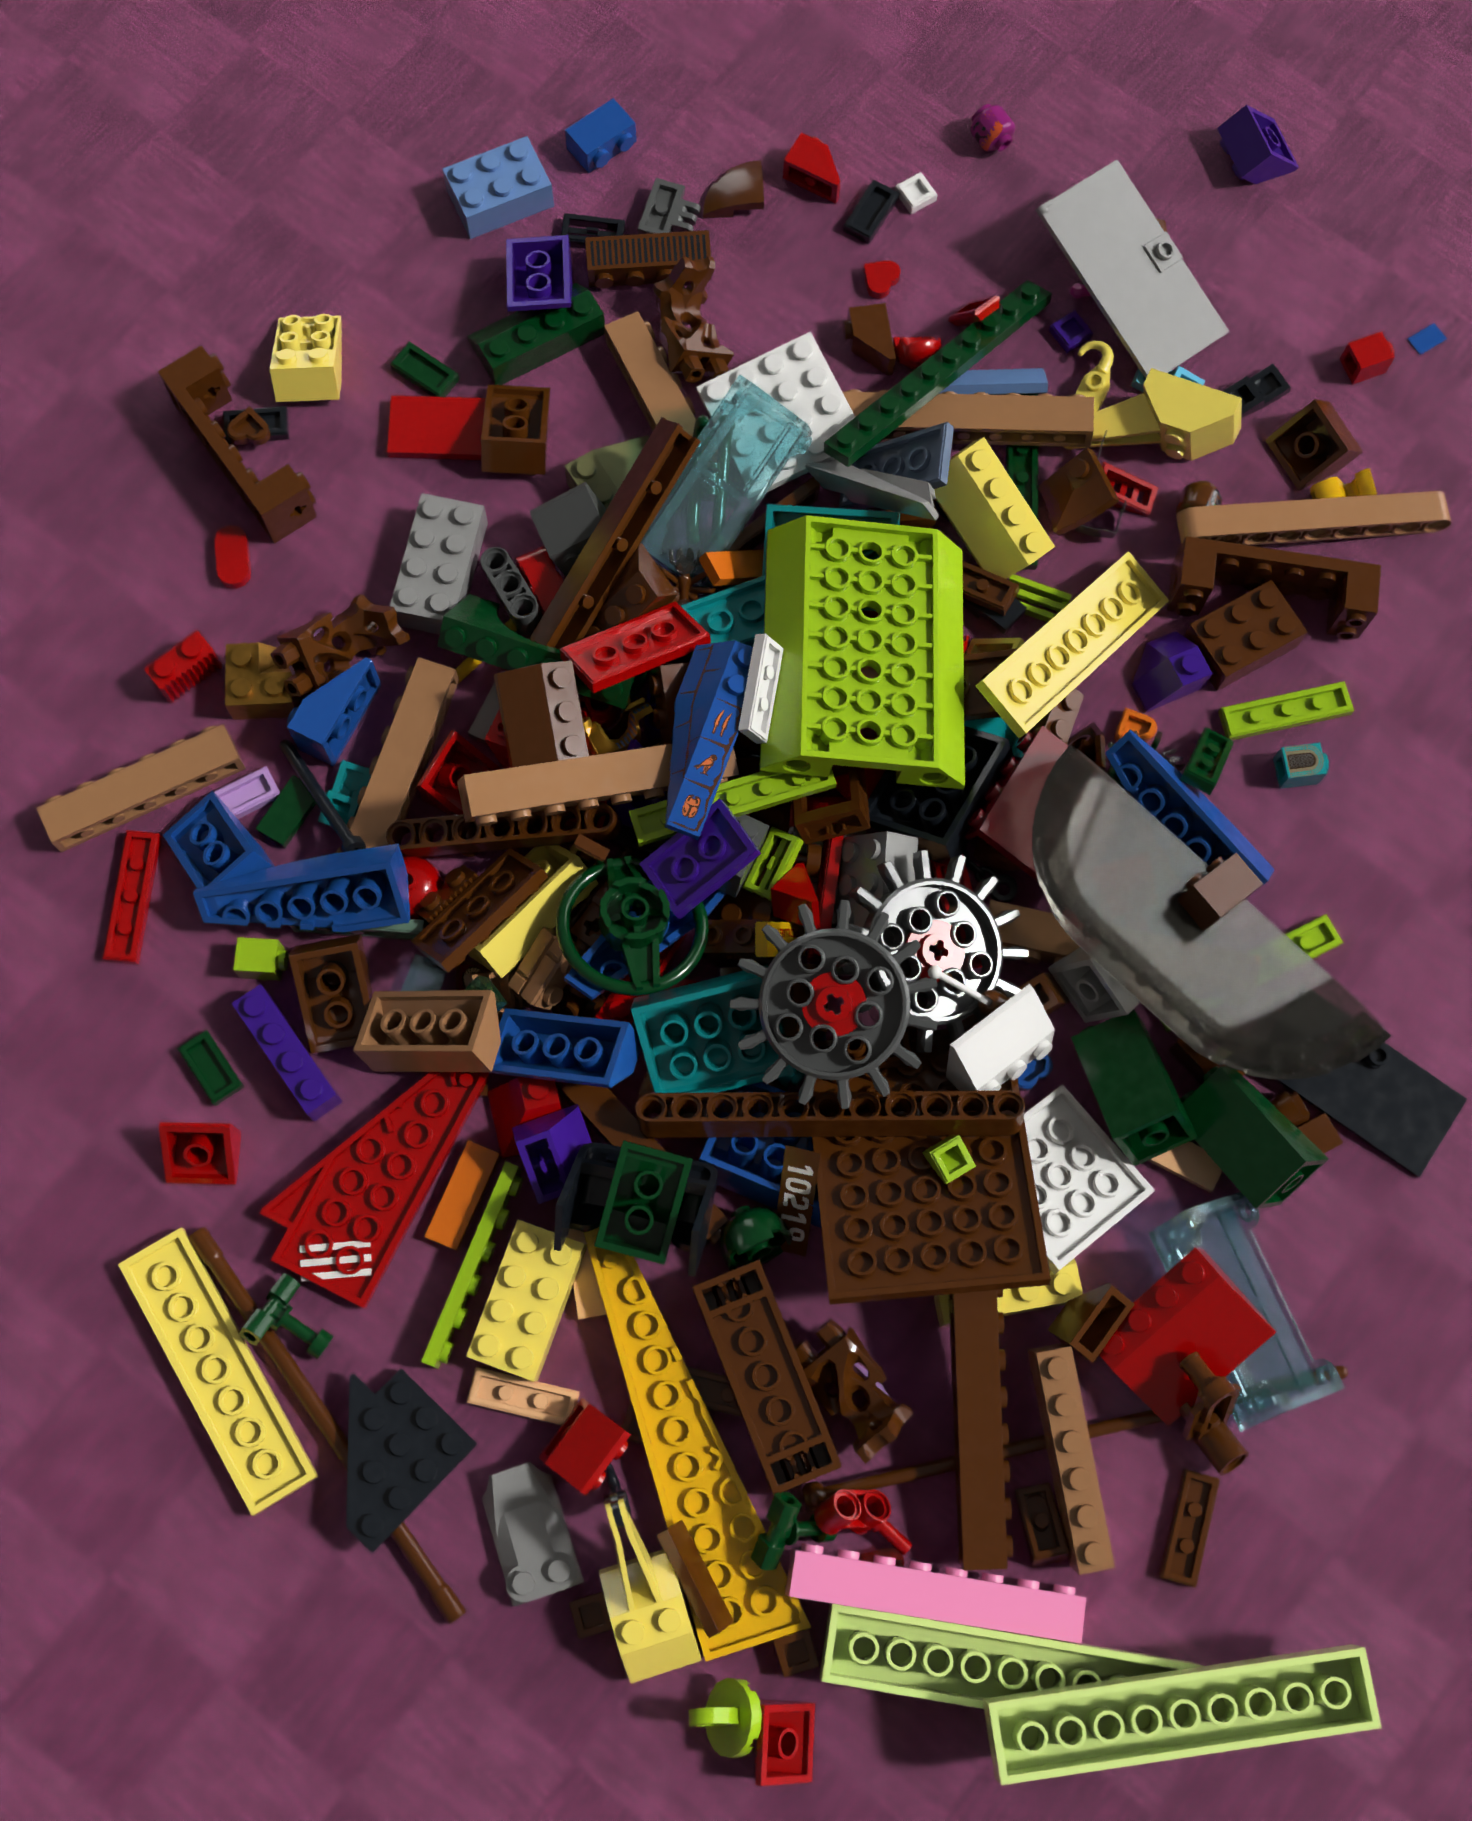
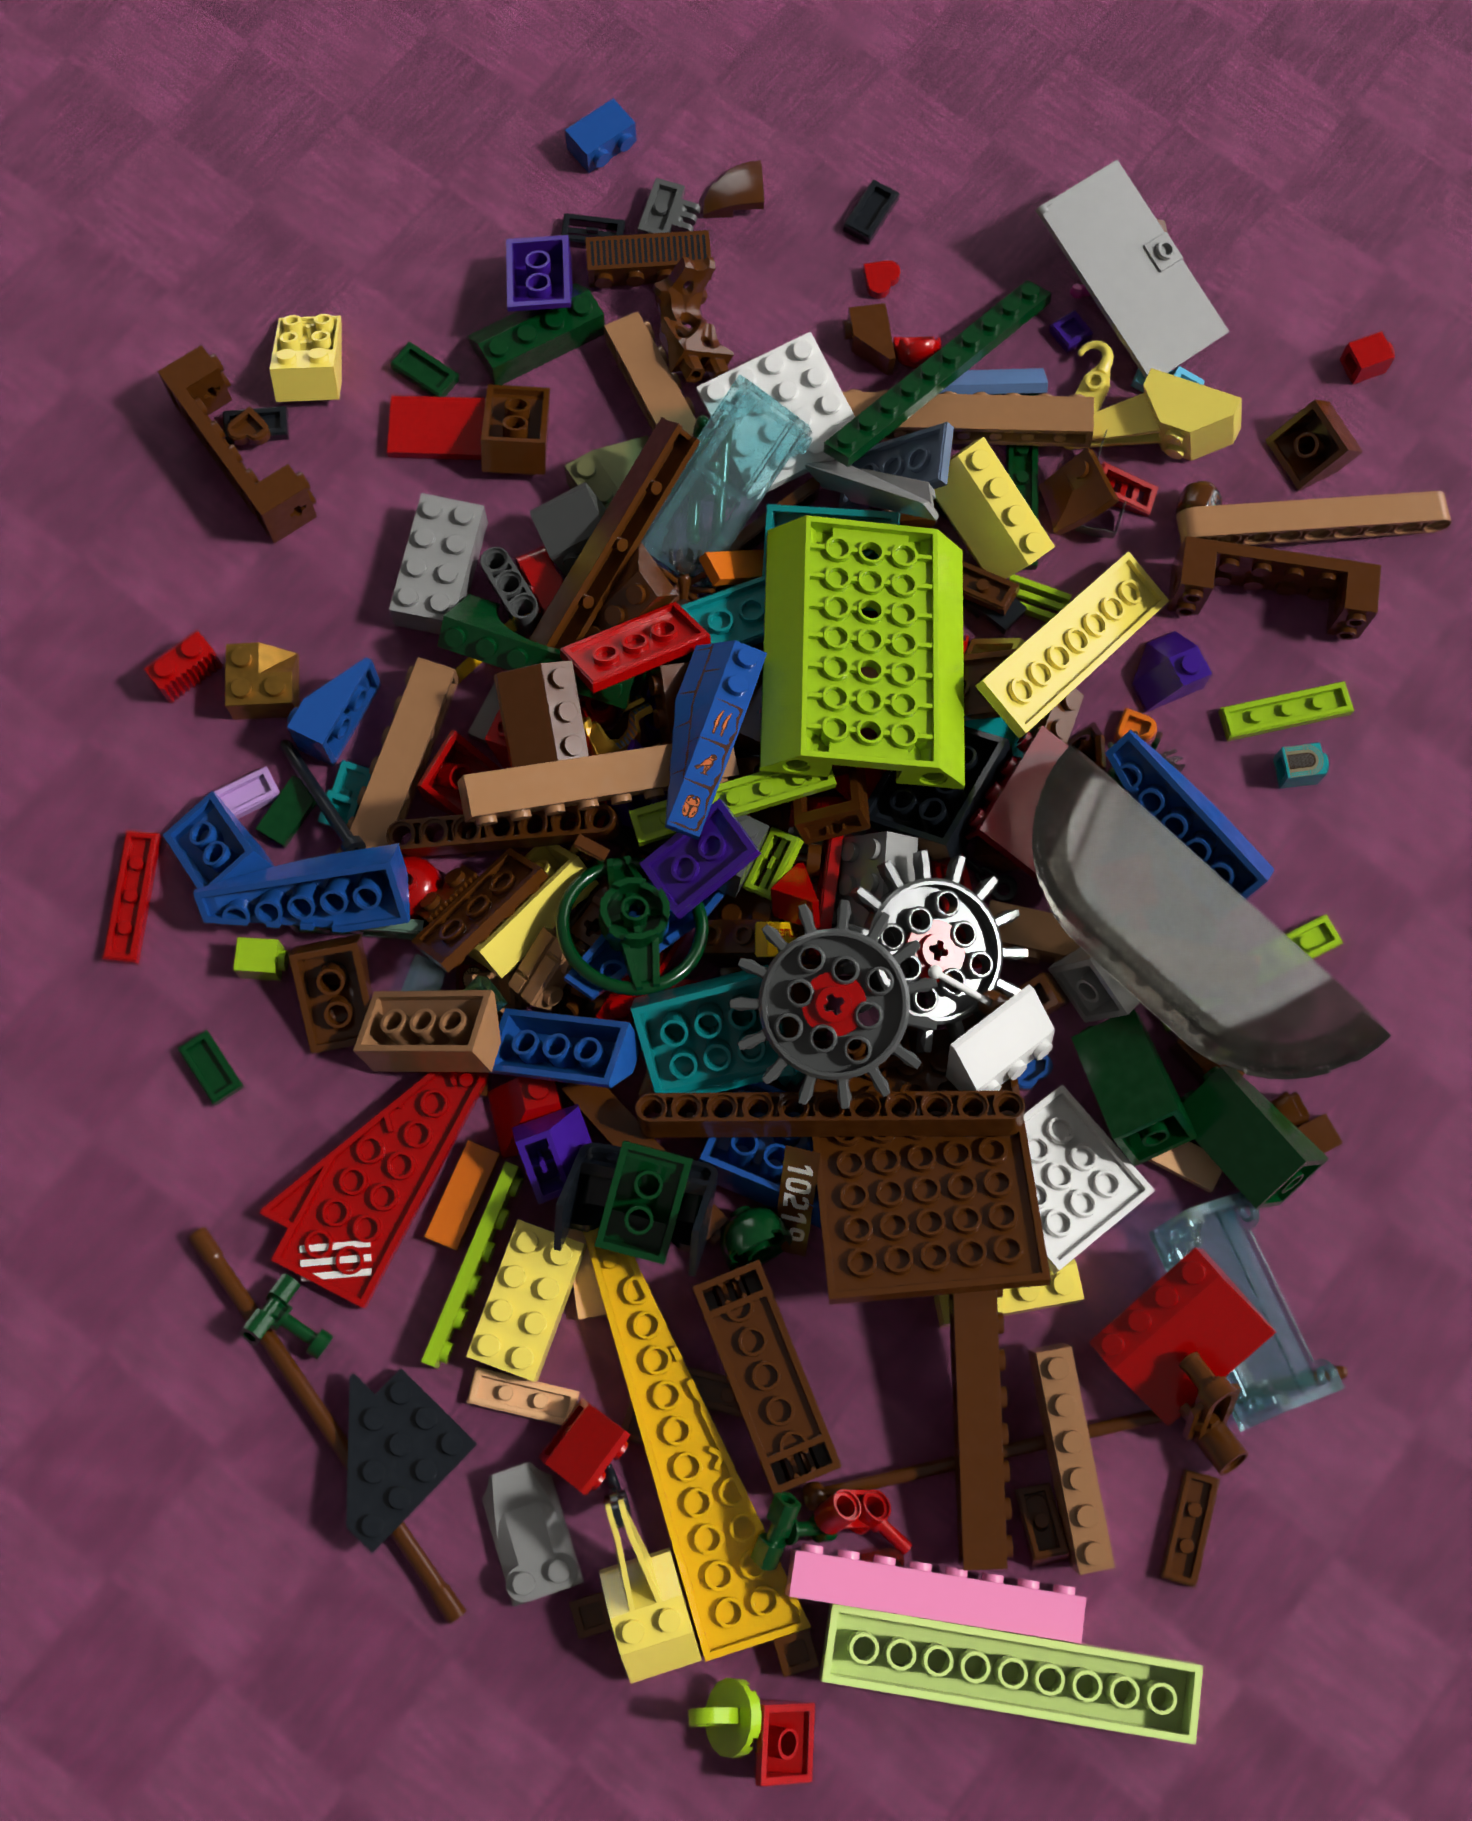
medium nougat brick [36,724,246,852] -> none
light yellow plate [118,1227,319,1516] -> none
red slope [159,1122,241,1185] -> none
red tile [214,525,251,589] -> none
dark purple arch [231,984,343,1122] -> none
reddish brown hips [270,594,410,696] -> none
medium blue brick [442,136,554,239] -> none
reddish brown tile [657,1520,734,1638] -> none
white tile [738,633,784,744] -> none
red slope [783,132,841,204] -> none
reddish brown hips [795,1318,914,1464] -> none
white tile [895,172,938,214] -> none
lime slope [923,1135,976,1184] -> none
red tile [948,295,1000,326] -> none
magenta head [970,104,1015,152] -> none
yellowish green brick [982,1644,1382,1785] -> none
reddish brown slope [1047,1283,1135,1363] -> none
brick [1177,853,1263,931] -> none
dark green tile [1180,727,1234,795] -> none
reddish brown brick [1184,580,1308,691] -> none
dark purple slope [1217,105,1299,184] -> none
black slope [1222,363,1291,418] -> none
black piece [1251,985,1467,1178] -> none
yellow leg [1309,468,1377,499] -> none
blue sticker [1408,323,1447,355] -> none

